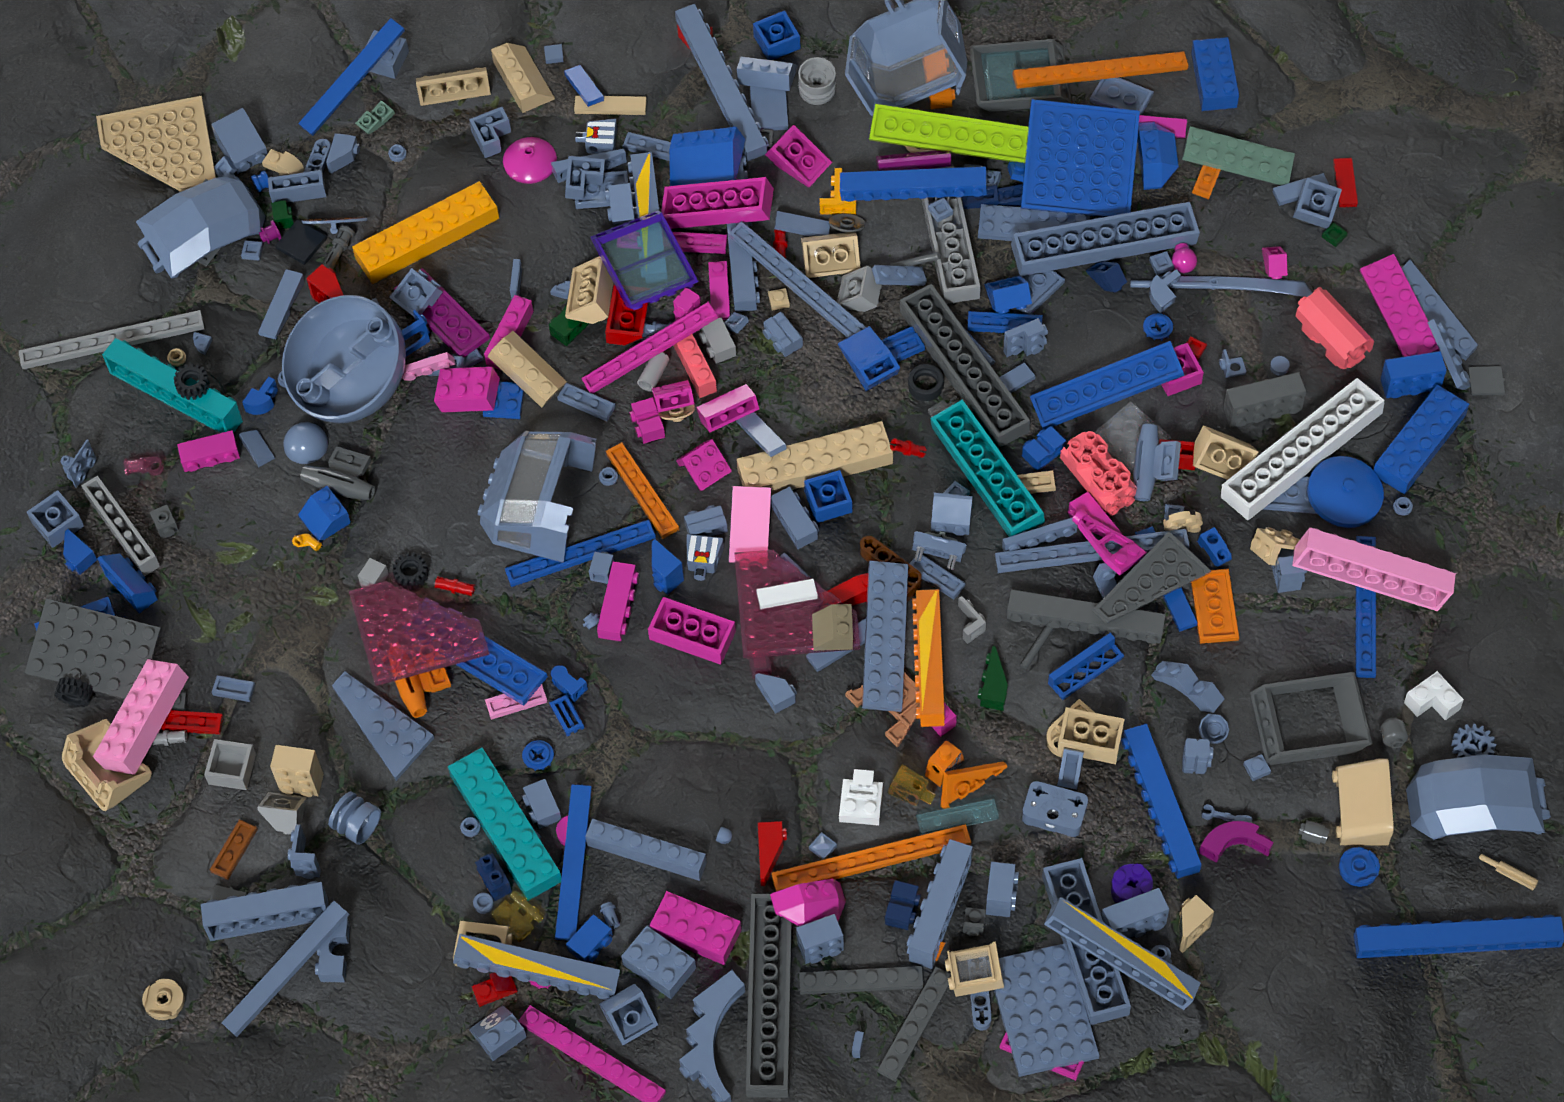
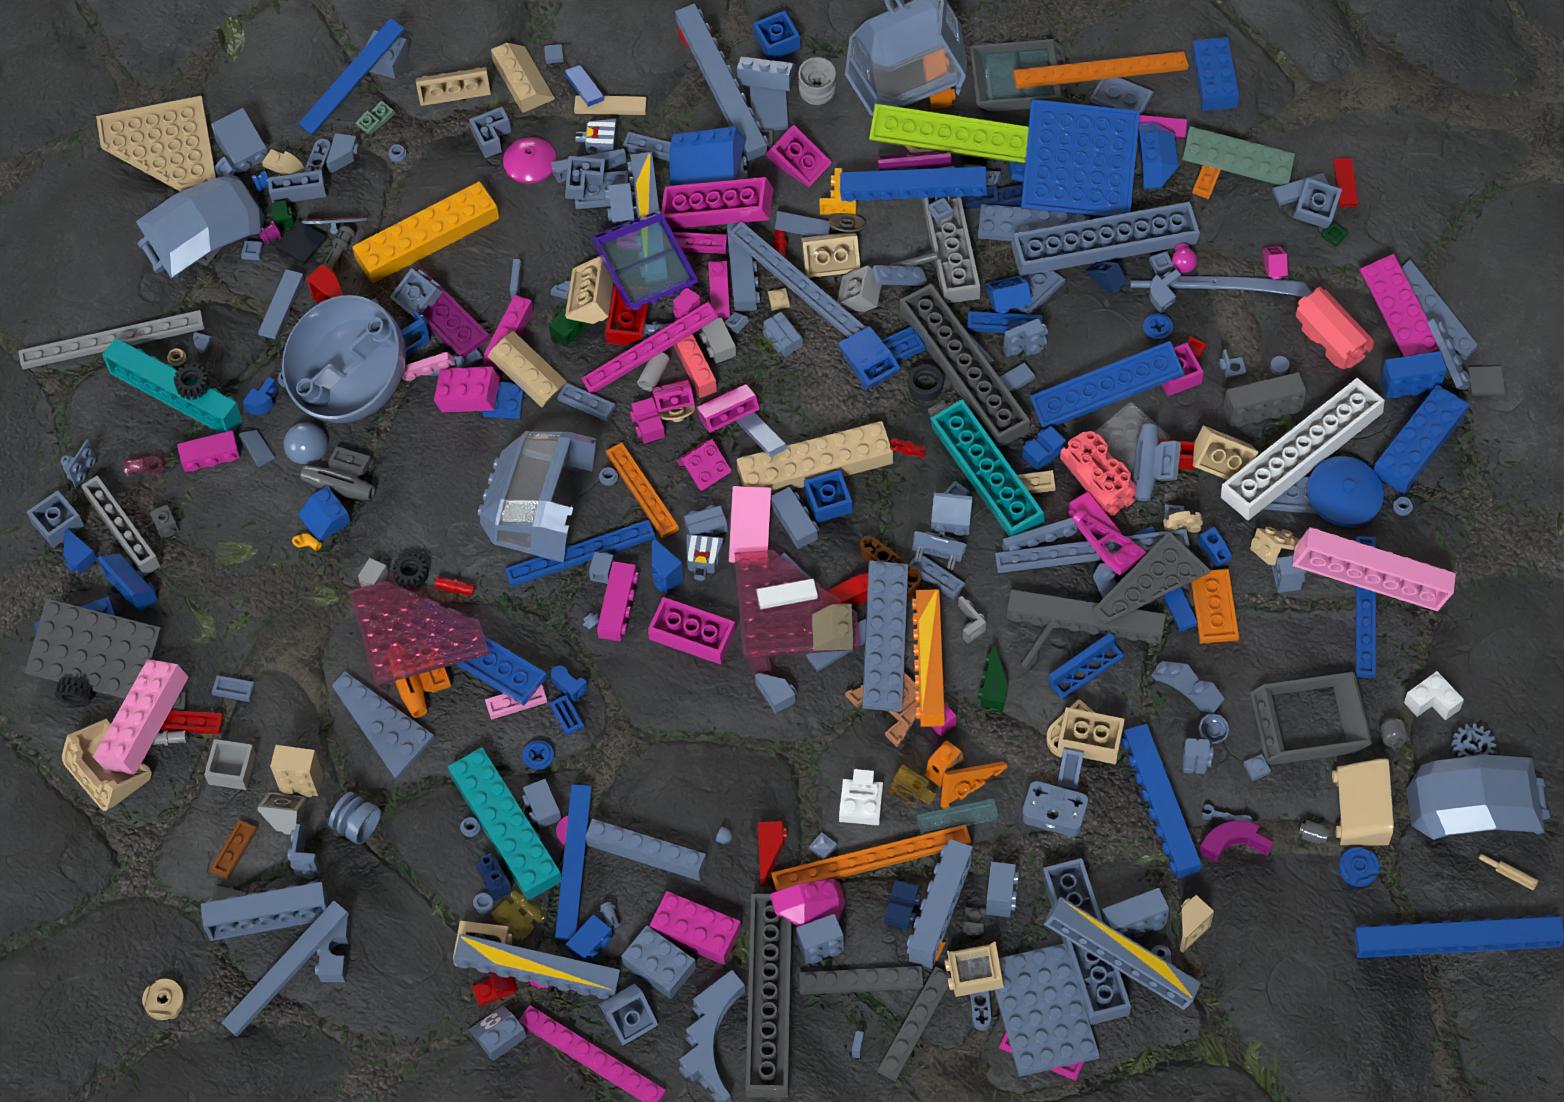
dark purple brick [1111,863,1153,904] -> none

